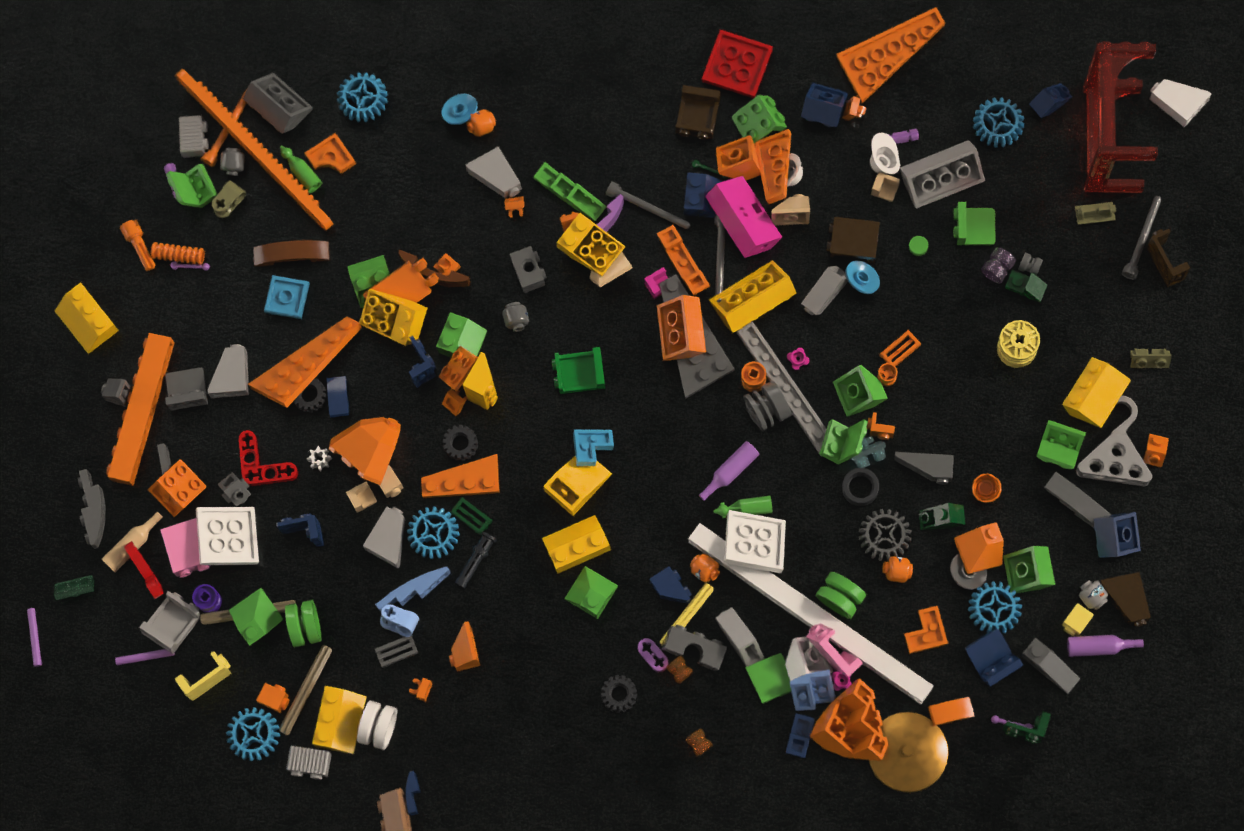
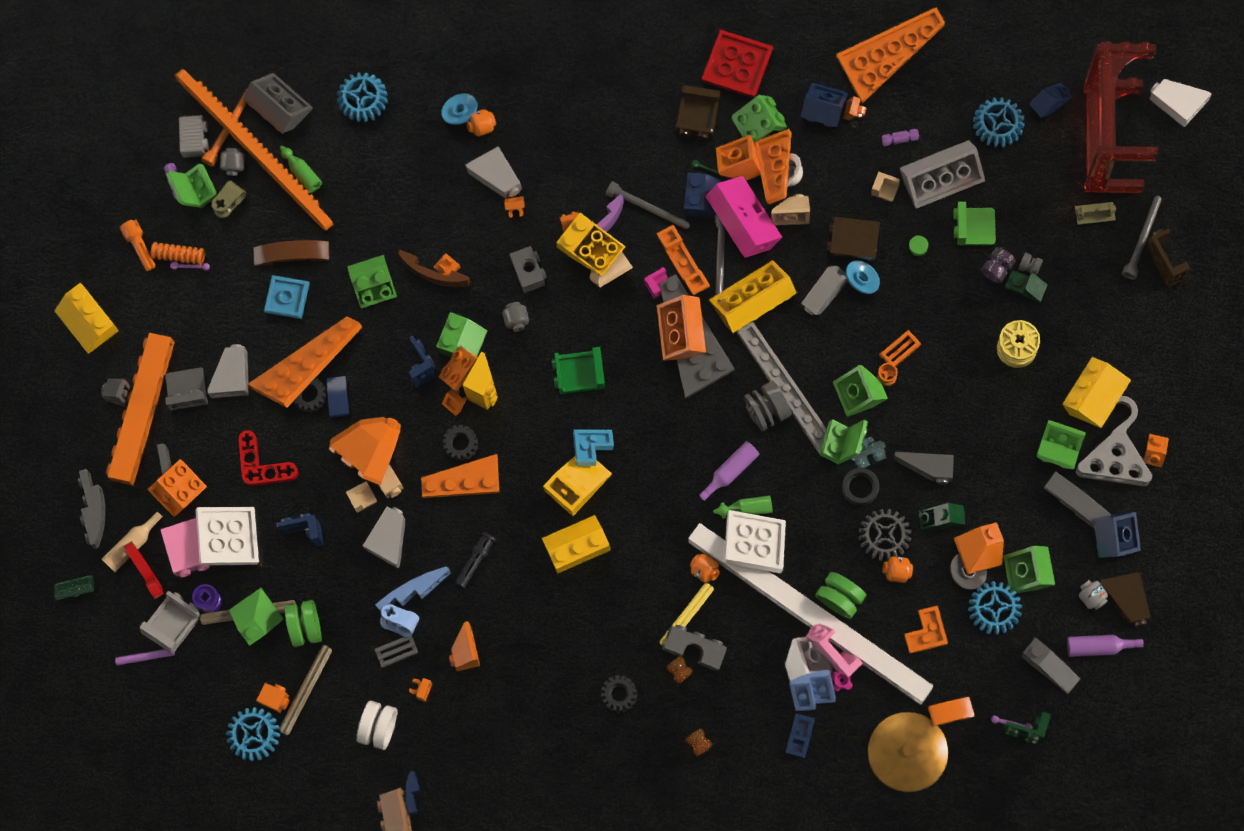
medium lavender bar [27,608,42,667] -> none
light yellow panel [175,652,231,701] -> none
dark grey brick [218,472,251,507] -> none
light grey brick [287,746,332,780] -> none
orange tile [304,133,356,174] -> none
white gear [307,446,332,471] -> none
yellow slope [312,686,366,754] -> none
yellow slope [359,289,427,346] -> none
orange tile [363,258,439,303] -> none
dark azure gear [407,507,459,559] -> none
dark green tile [450,497,492,536] -> none
bright green slope [533,163,607,221] -> none
bright green slope [565,566,618,619] -> none
medium lavender beam [638,638,668,672] -> none
dark blue slope [650,567,692,604] -> none
light grey slope [716,607,764,667] -> none
orange wheel [741,361,766,392] -> none
bright green slope [746,653,791,704] -> none
dark pink plate [787,348,809,370] -> none
orange brick [810,679,888,761] -> none
orange bracket [867,412,895,440] -> none
white piece [870,133,900,174] -> none
dark blue bracket [965,628,1023,686] -> none
orange hair [972,473,1002,503] -> none
light yellow brick [1062,603,1094,637] -> none
olive hinge [1130,348,1171,368] -> none

